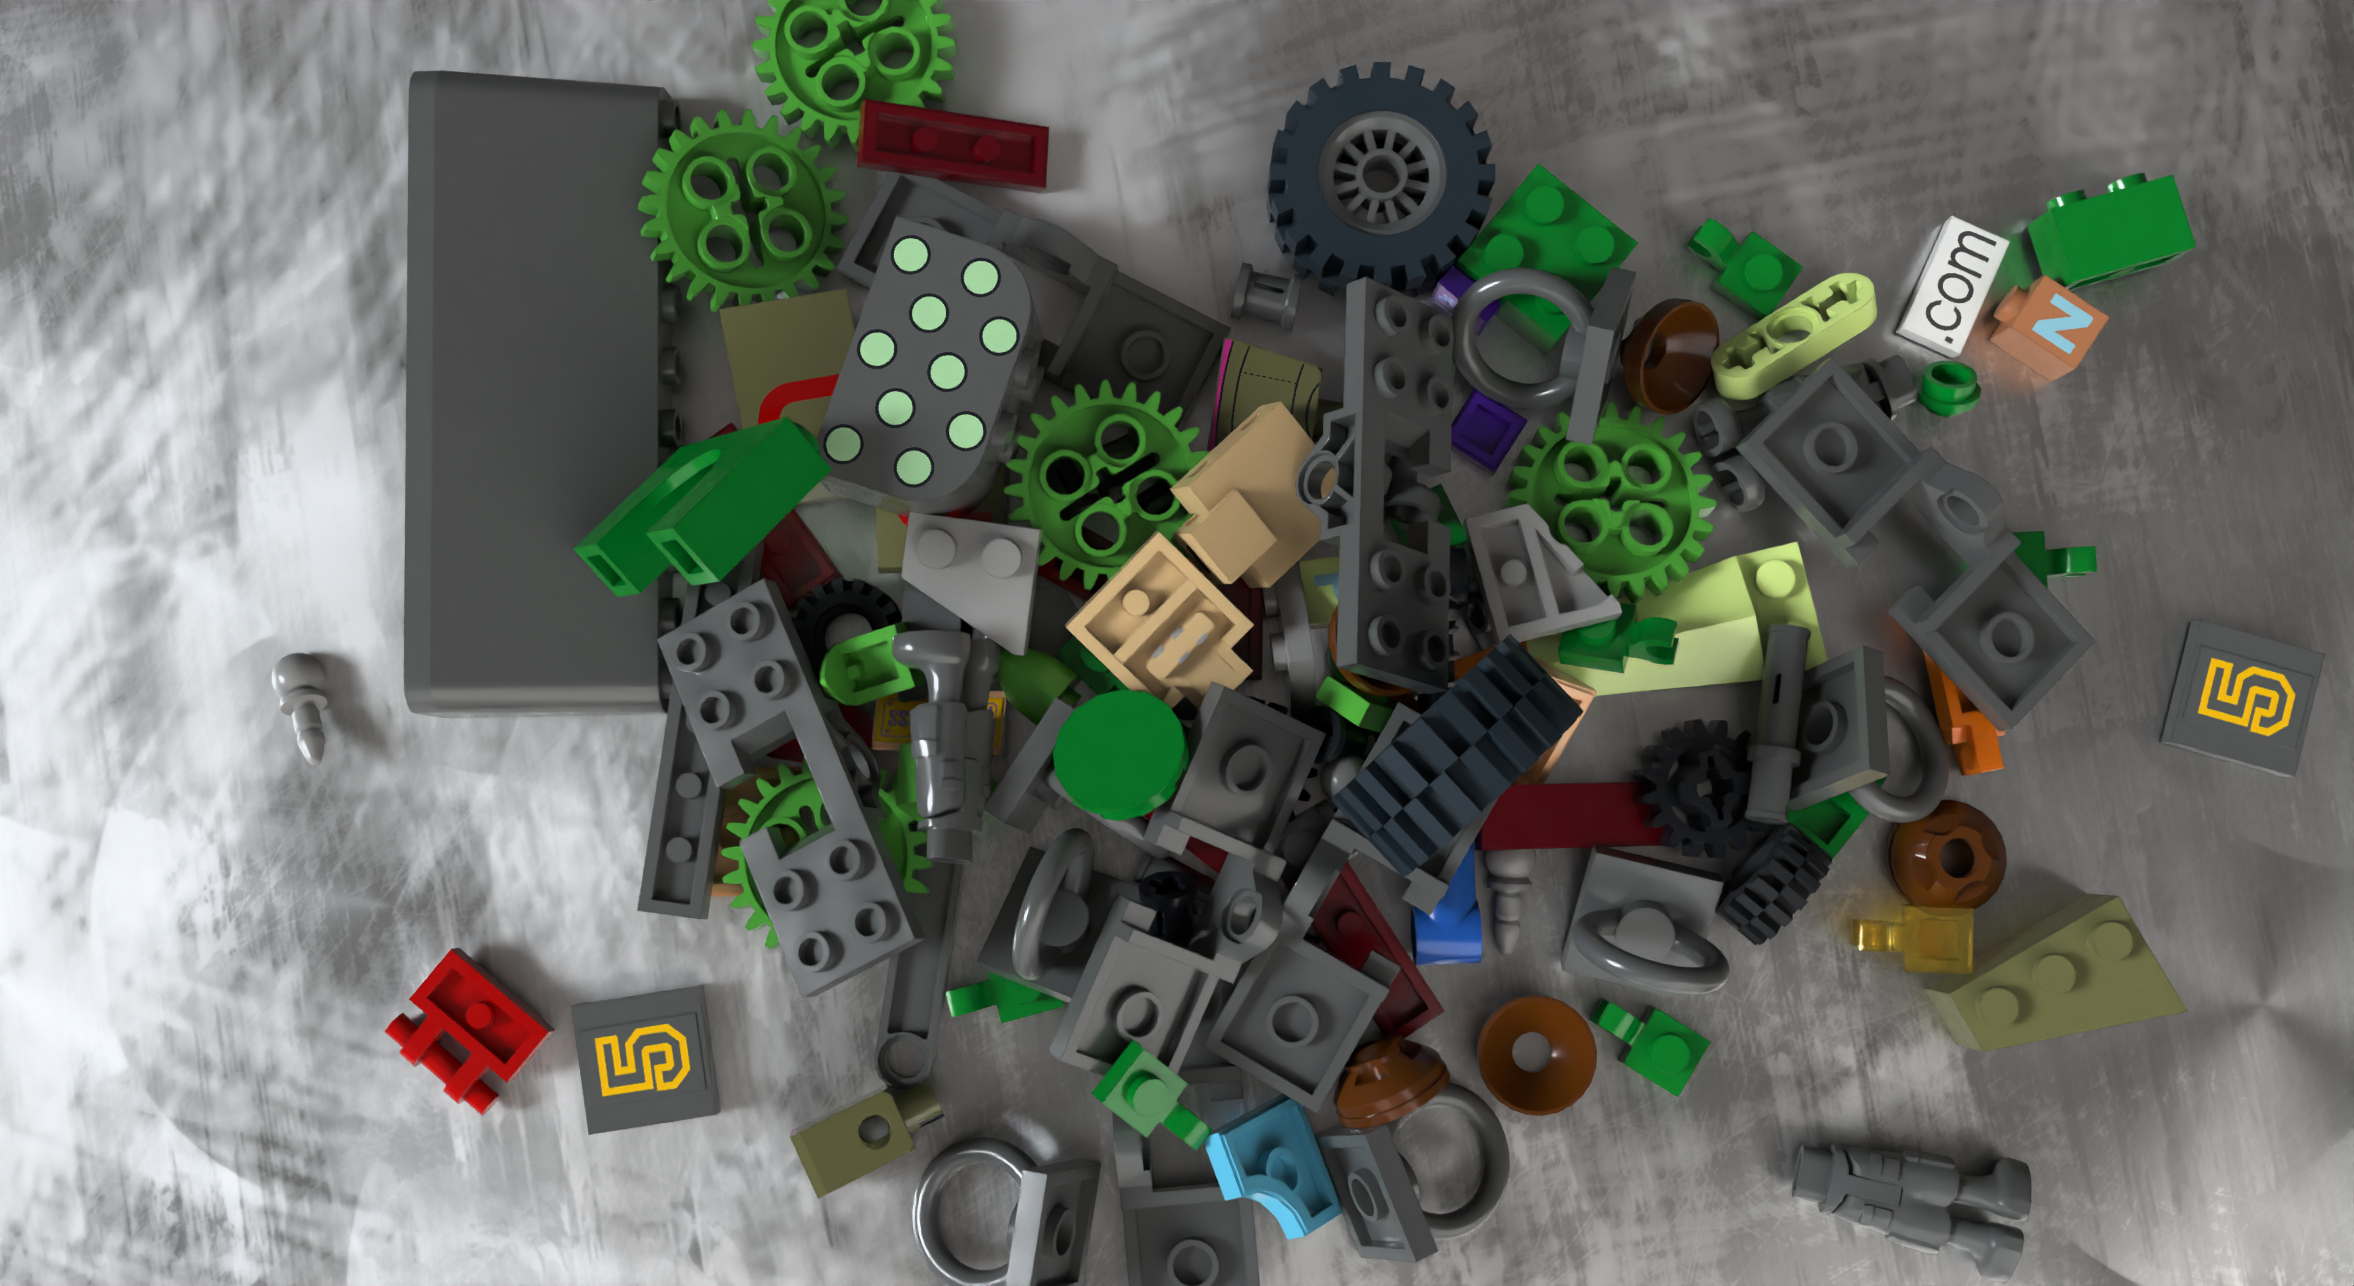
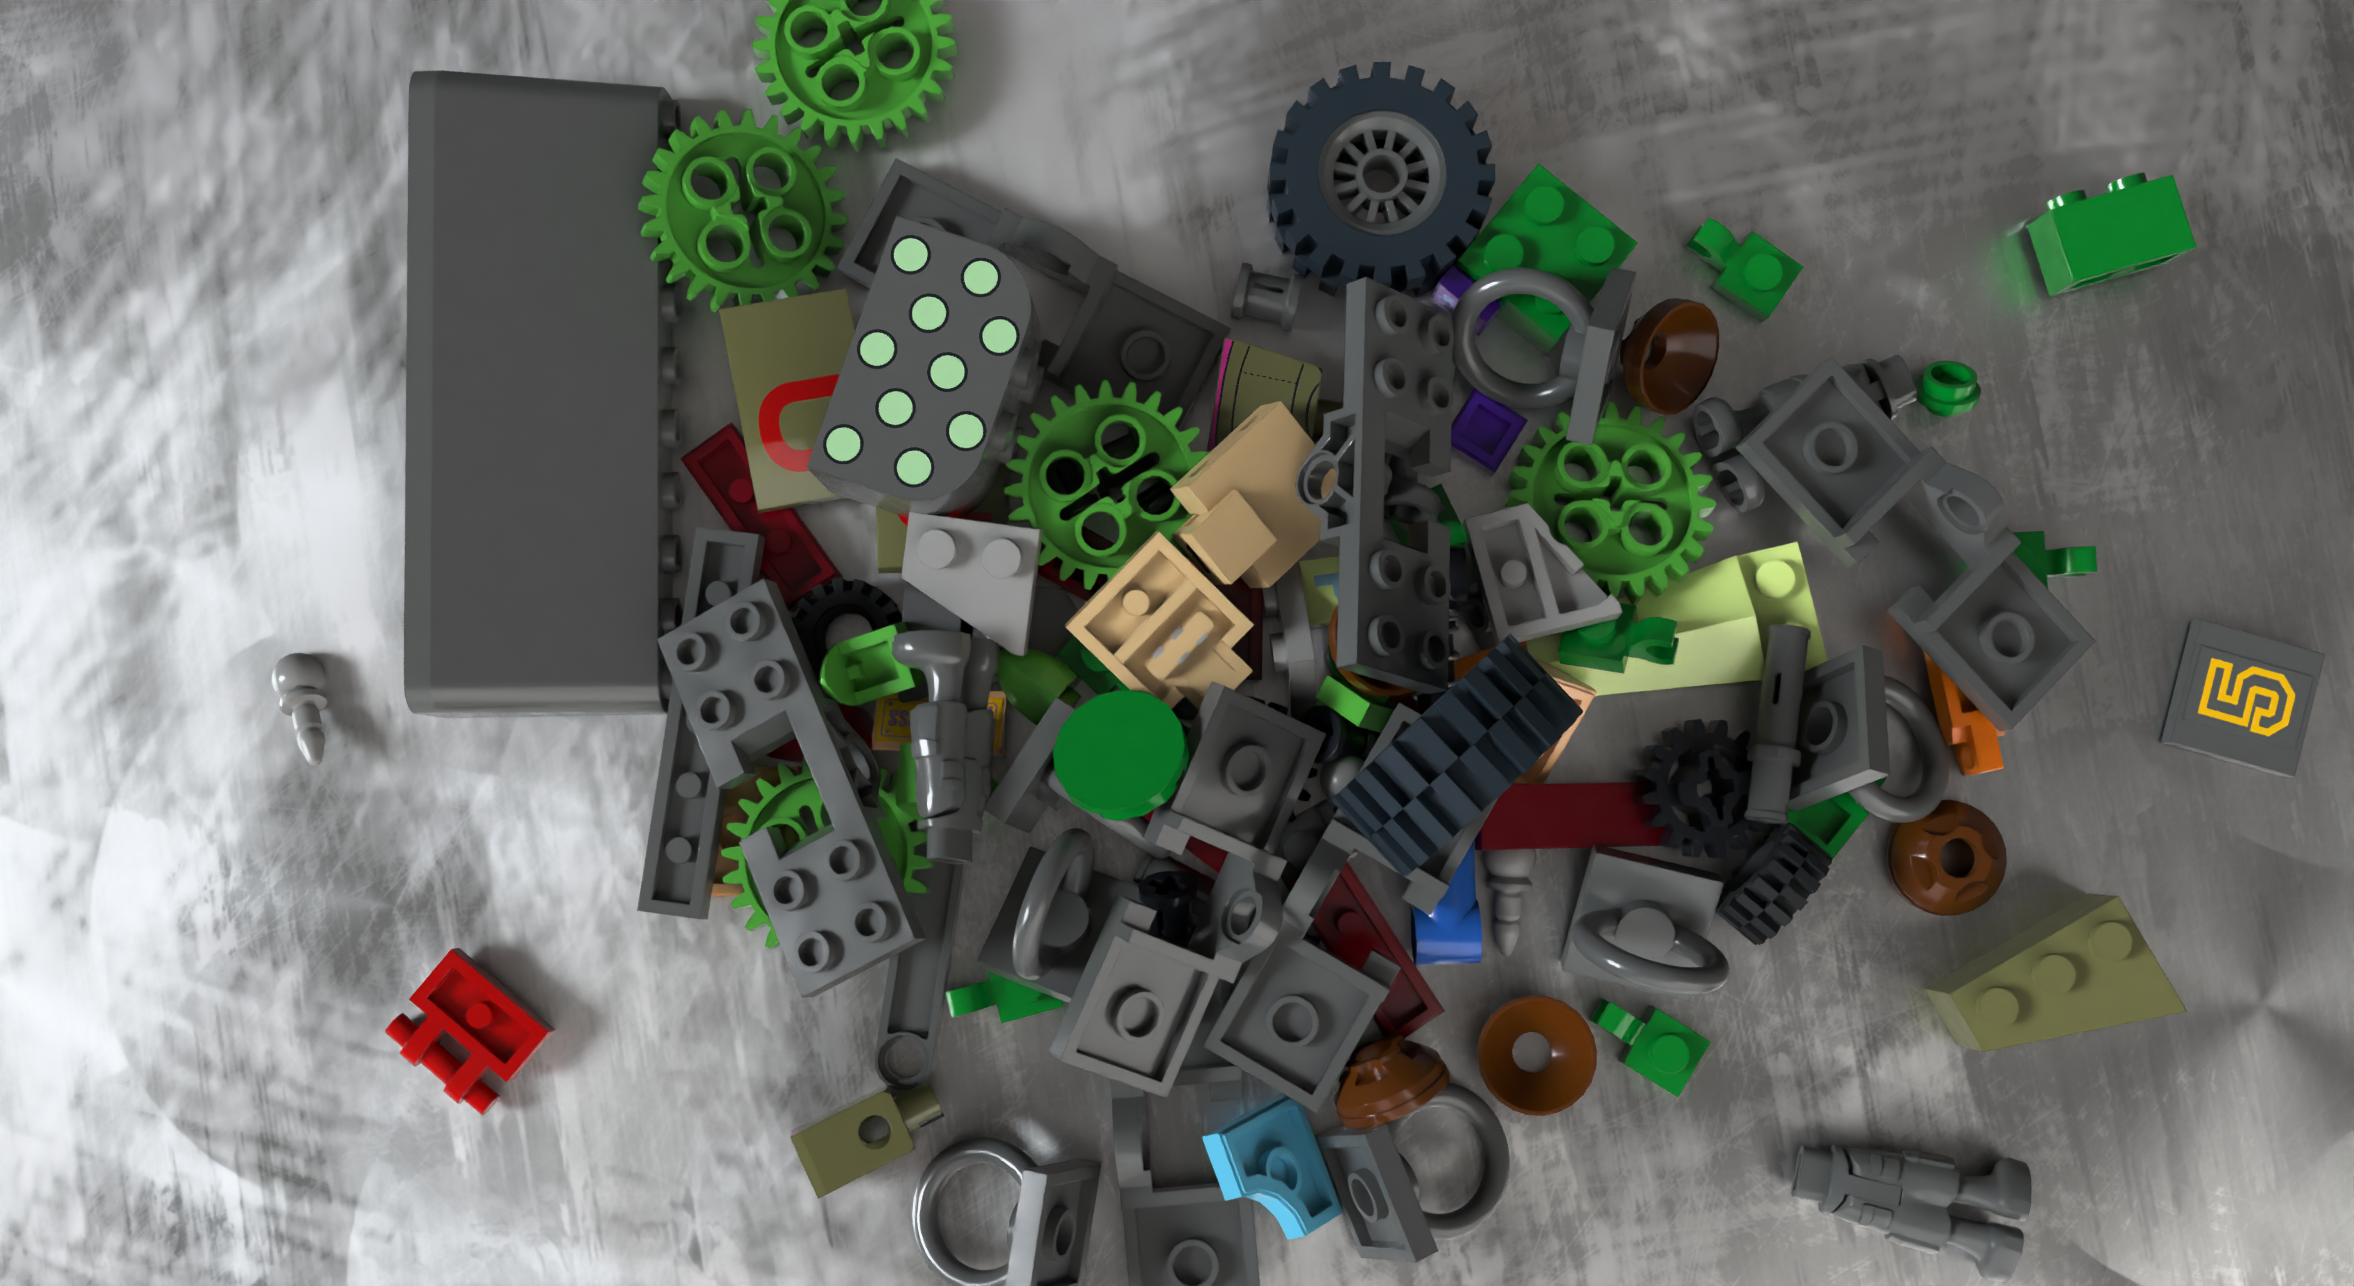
dark grey tile [571,985,721,1135] -> none
green arch [573,416,832,597] -> none
dark red tile [857,99,1049,193] -> none
green plate [1091,1040,1213,1151] -> none
yellowish green beam [1711,273,1877,400] -> none
clear yellow plate [1852,903,1974,974] -> none
white tile [1896,216,2010,359] -> none
nougat brick [1988,275,2110,382] -> none

